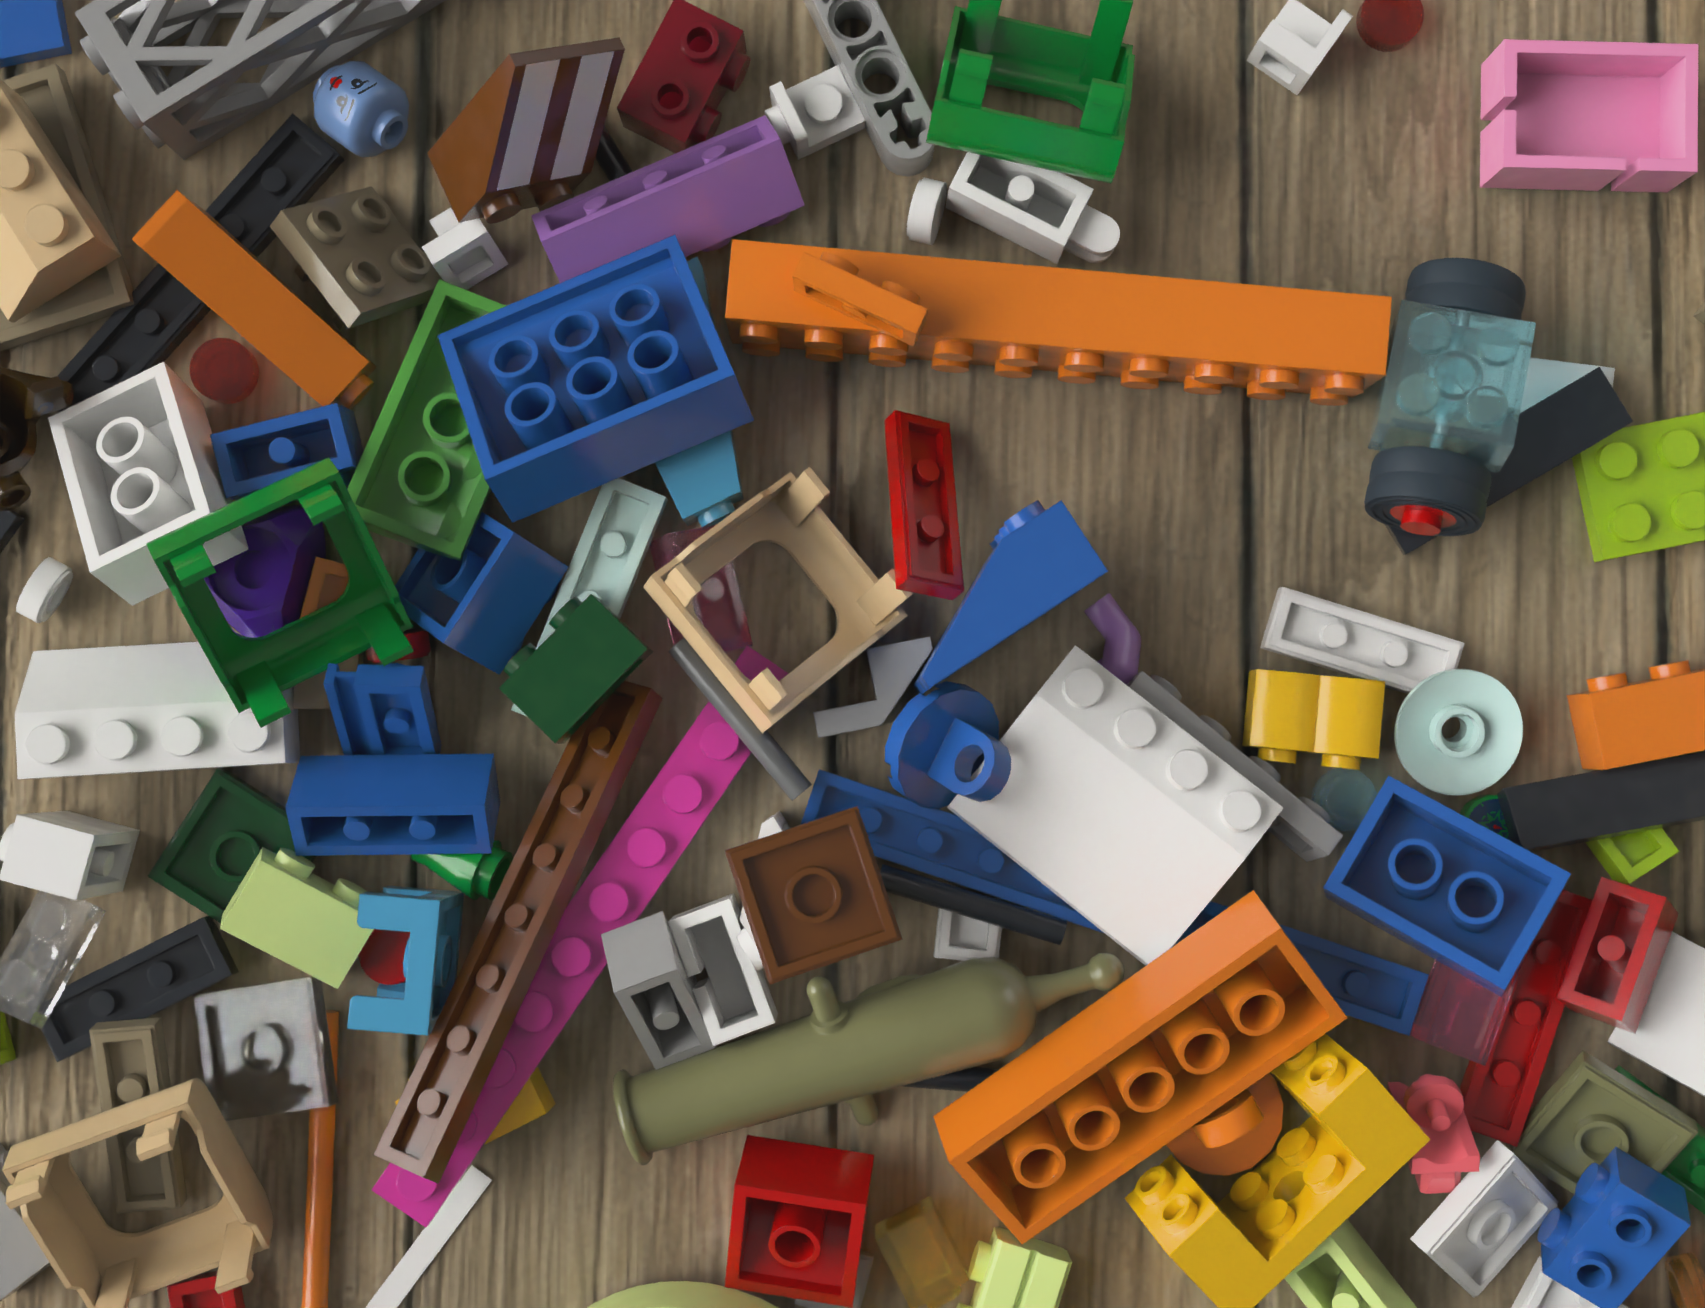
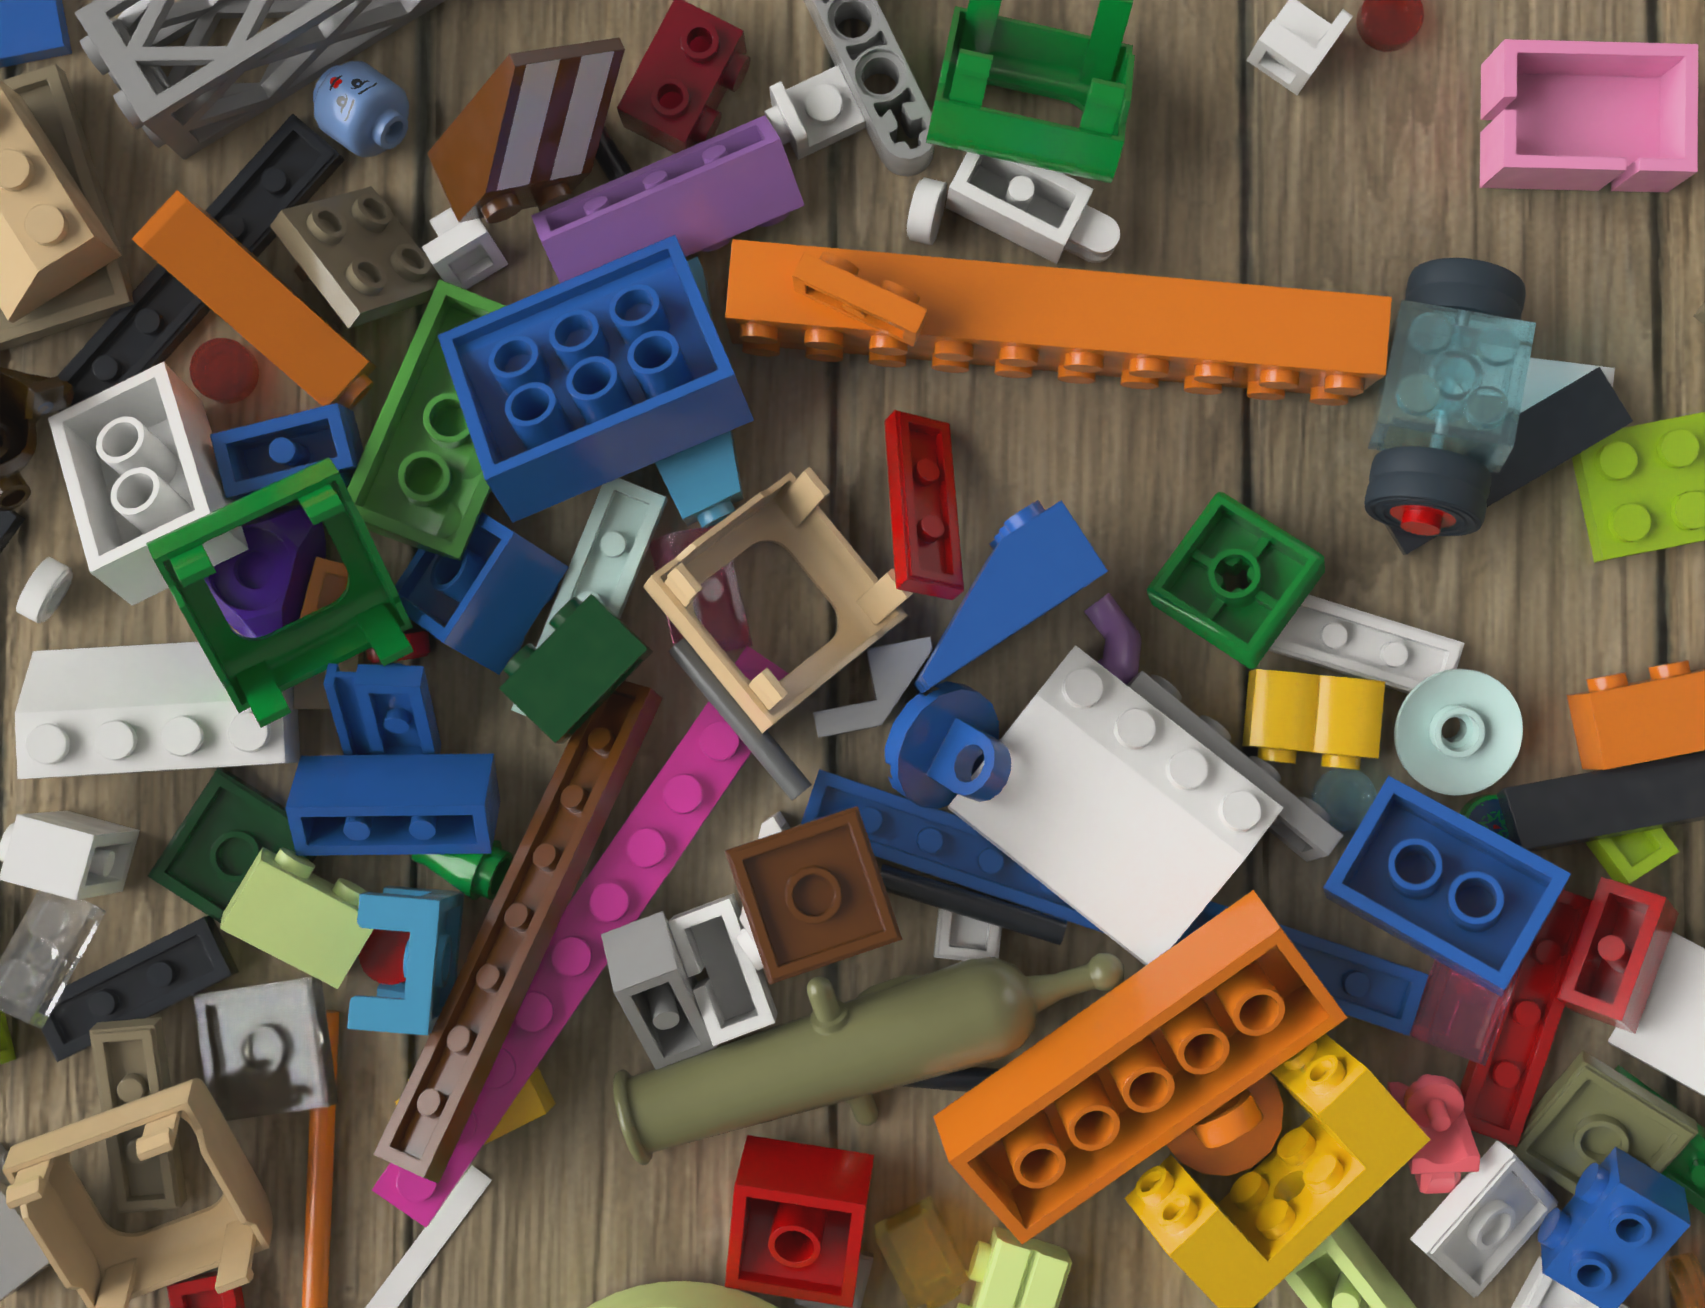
none -> green brick [1147,492,1325,669]

